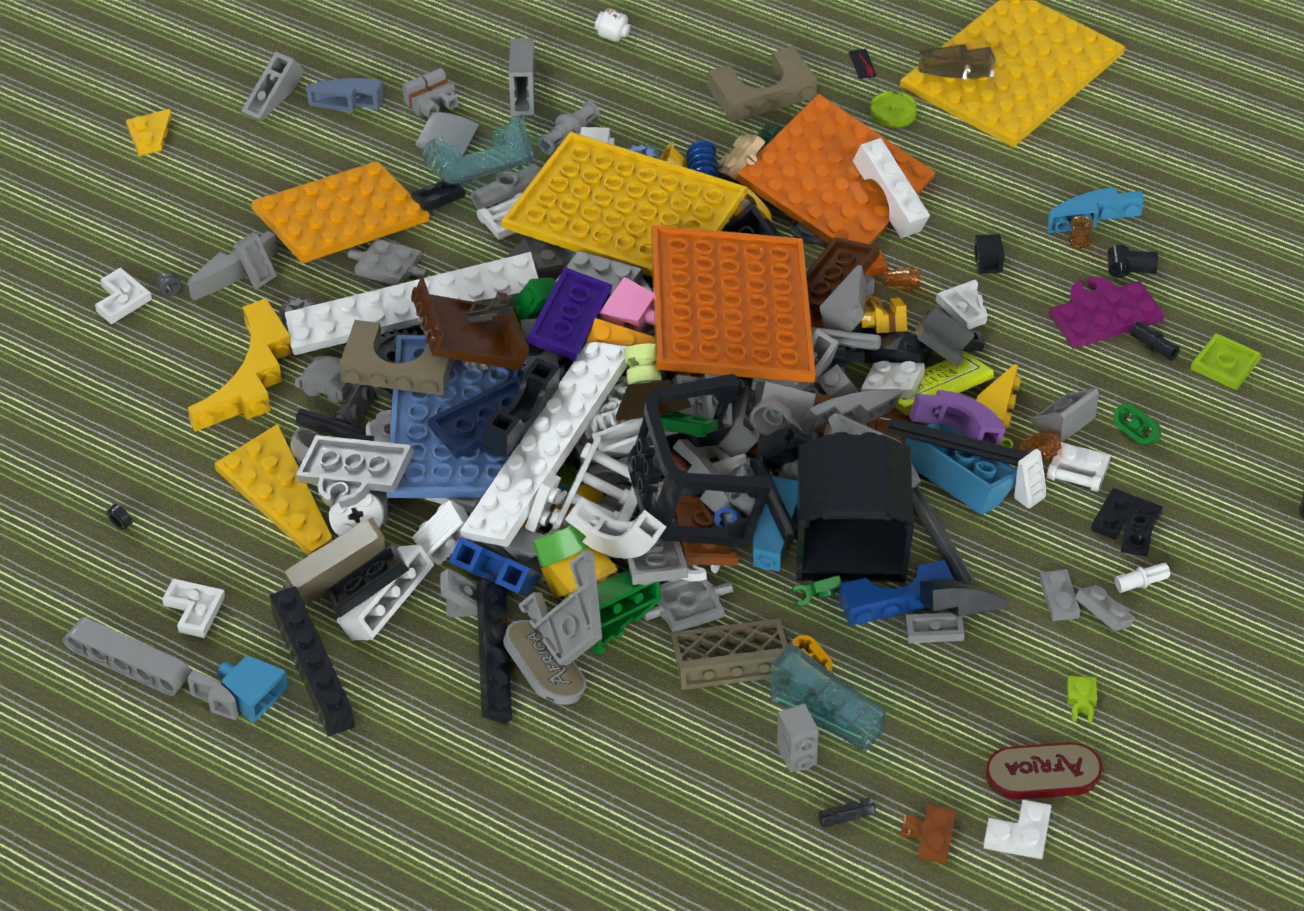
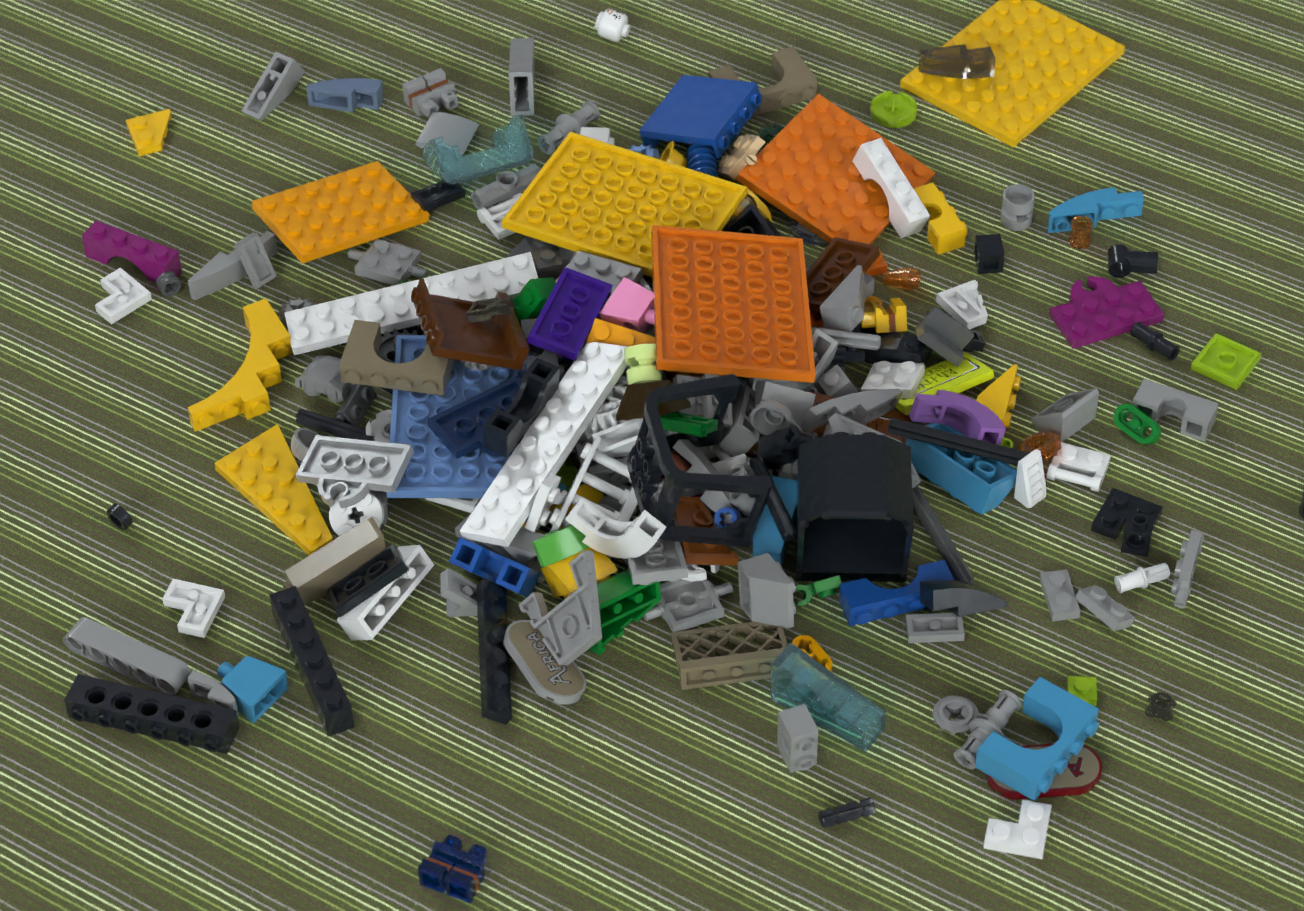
white brick [412,500,469,565] -> none
black sticker [849,49,877,80] -> none
dark orange plate [900,804,956,864] -> none
none -> black brick [64,674,240,754]
none -> magenta arch [82,220,182,284]
none -> clear blue hips [418,834,487,904]
none -> blue panel [639,75,762,159]
none -> light grey slope [738,553,796,628]
none -> yellow arch [913,183,968,255]
none -> light grey gear [933,696,979,736]
none -> light grey piece [954,690,1022,770]
none -> dark azure arch [975,677,1099,801]
none -> light grey wheel [1000,184,1035,231]
none -> light grey arch [1130,379,1219,442]
none -> clear smoke plate [1145,692,1176,721]
none -> light grey plate [1171,530,1204,609]

